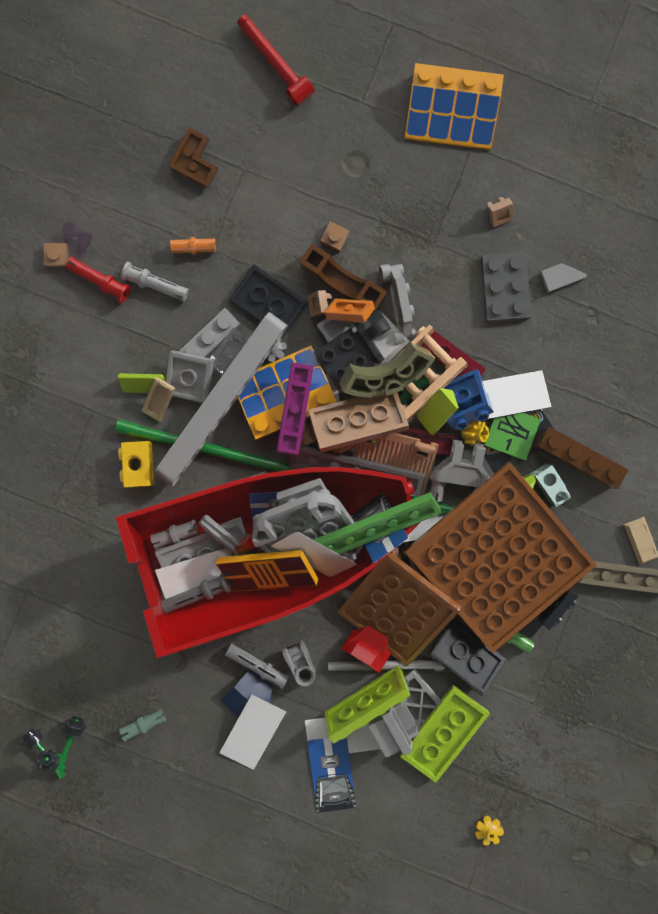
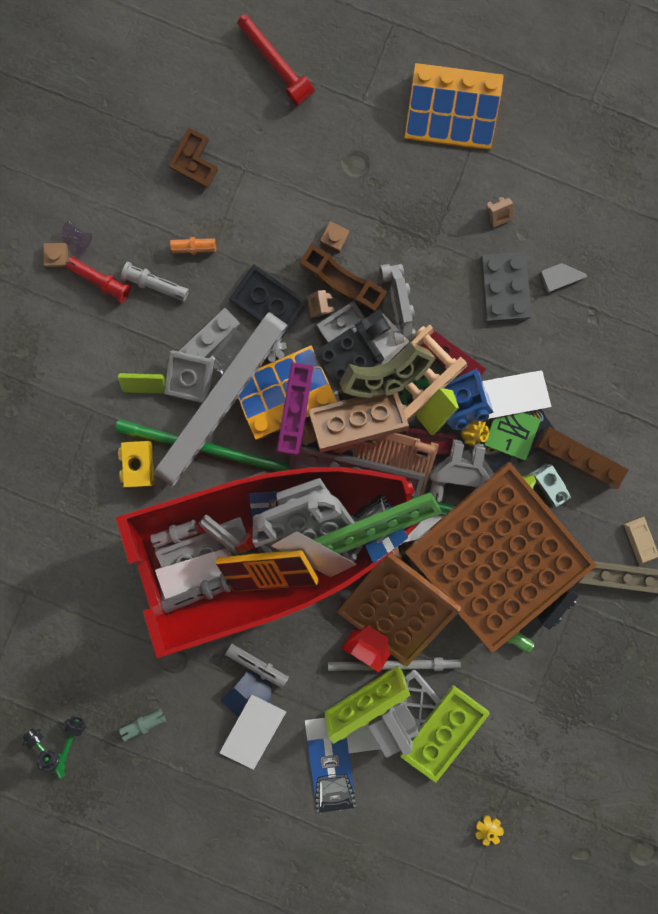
tan tile [142,377,175,422] -> none
light grey piece [282,640,316,687] -> none
orange plate [324,299,375,322] -> none
black tile [429,618,507,696] -> none

